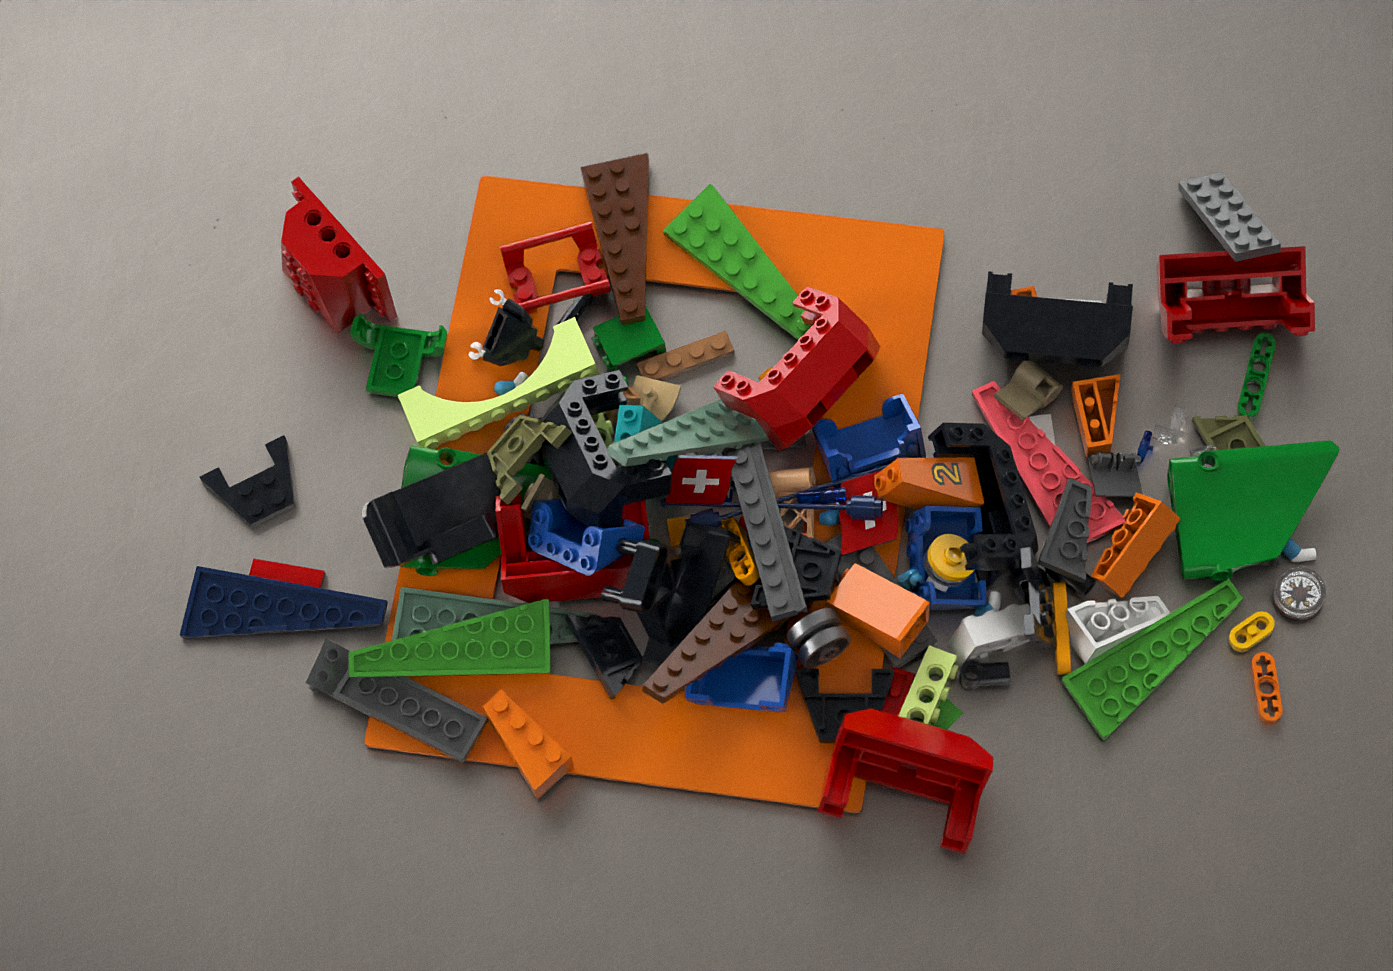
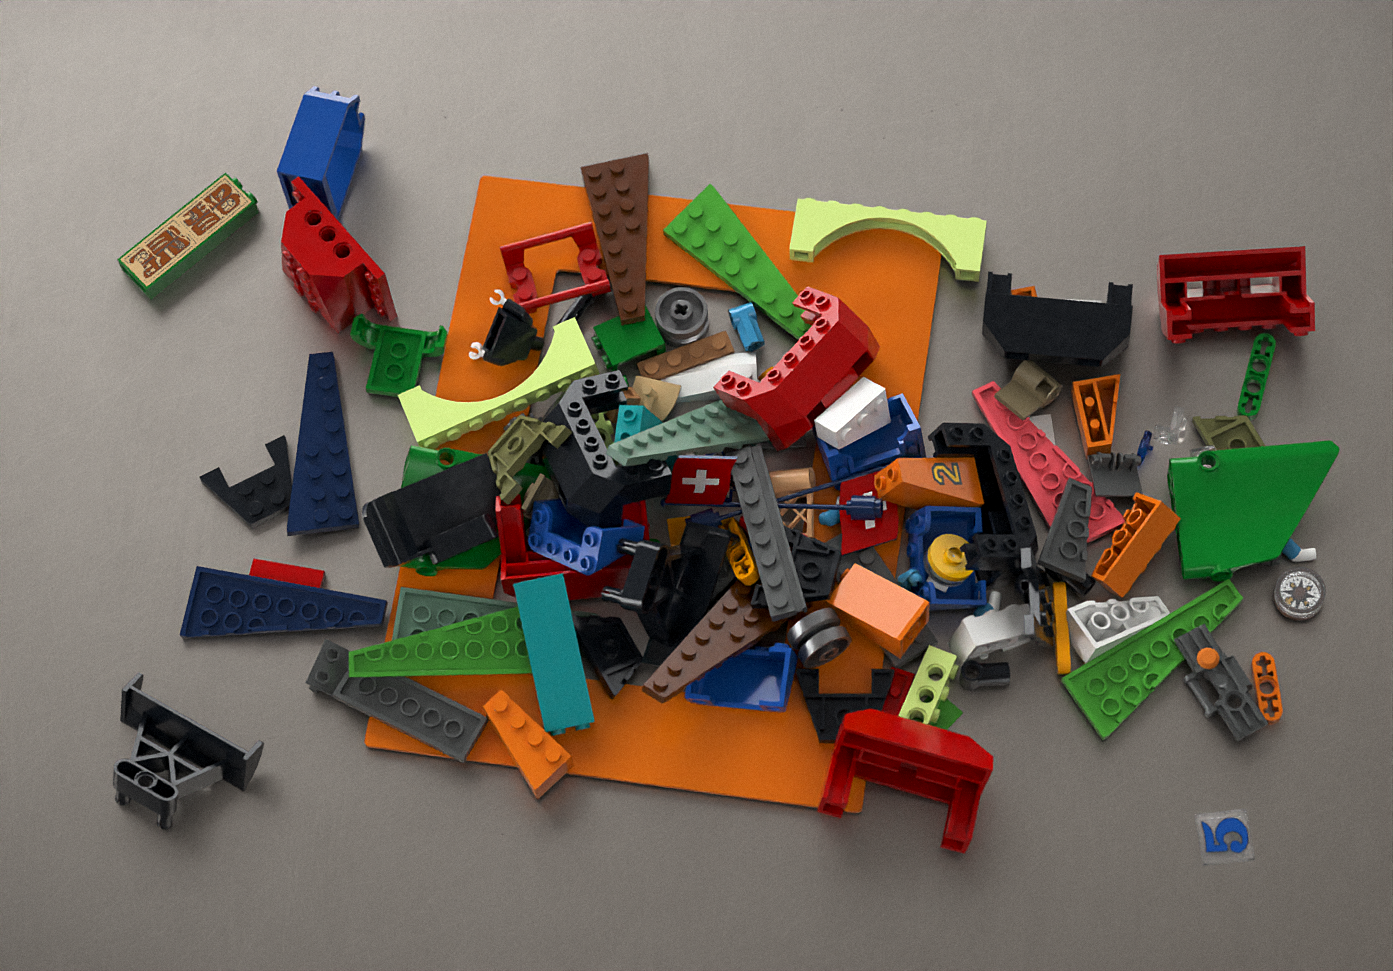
dark azure arm [494,372,529,396] -> none
clear blue axle [797,487,847,505] -> none
plate [1178,173,1281,262] -> none
yellow plate [1229,611,1275,652] -> none
none -> black piece [113,672,264,829]
none -> brick [117,172,259,300]
none -> blue container [277,86,365,220]
none -> dark blue wing [287,352,359,536]
none -> teal brick [513,573,595,736]
none -> flat silver wheel [655,287,709,348]
none -> white wedge [661,352,758,402]
none -> dark azure piece [728,302,765,352]
none -> yellowish green arch [789,198,987,282]
none -> white wedge [814,376,891,449]
none -> dark grey piece [1174,624,1268,741]
none -> clear tile [1195,809,1255,866]

